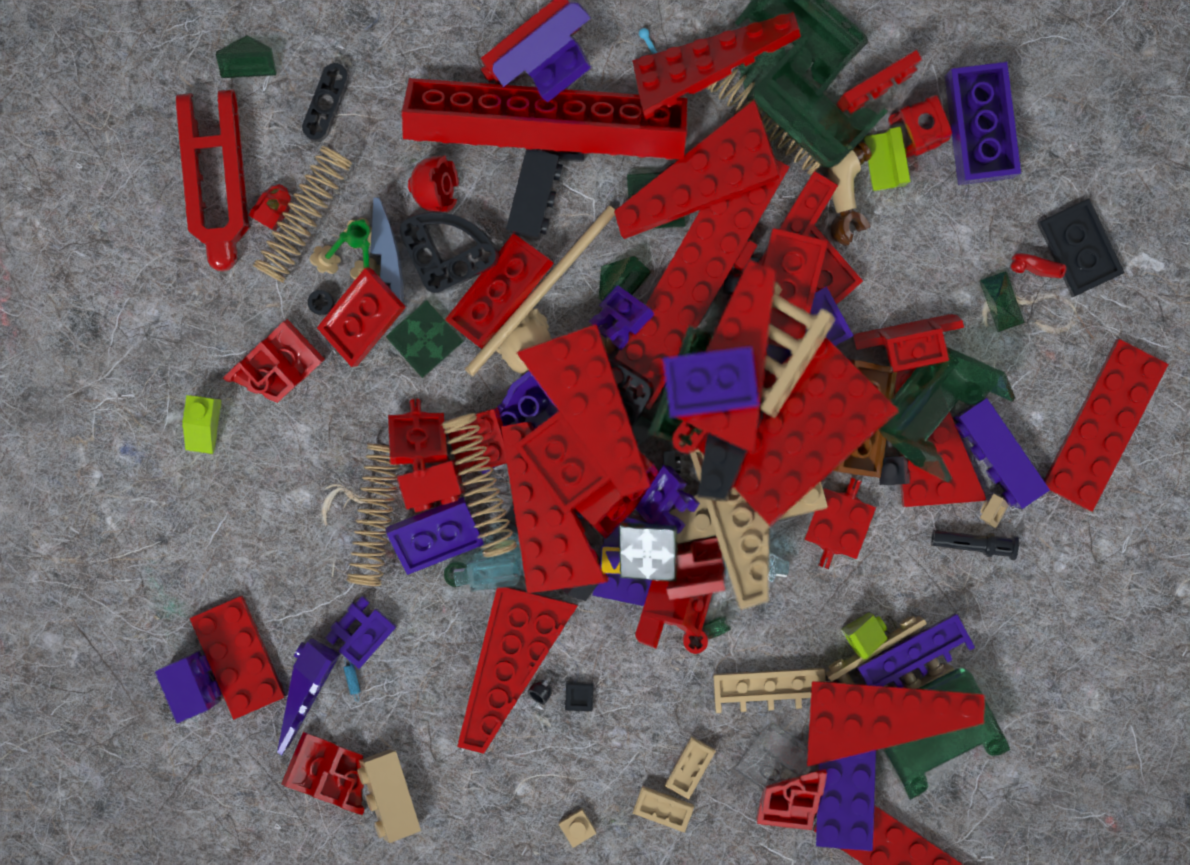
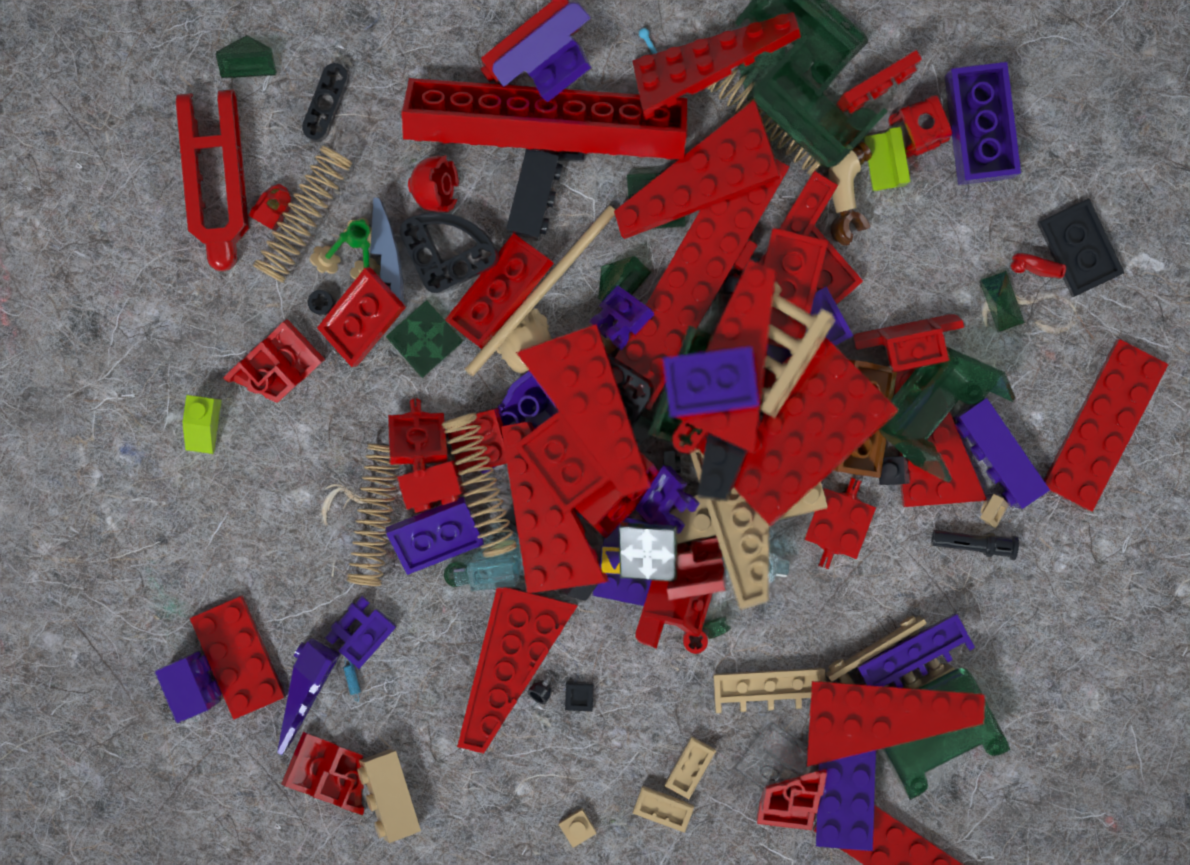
lime slope [841,612,888,660] -> none

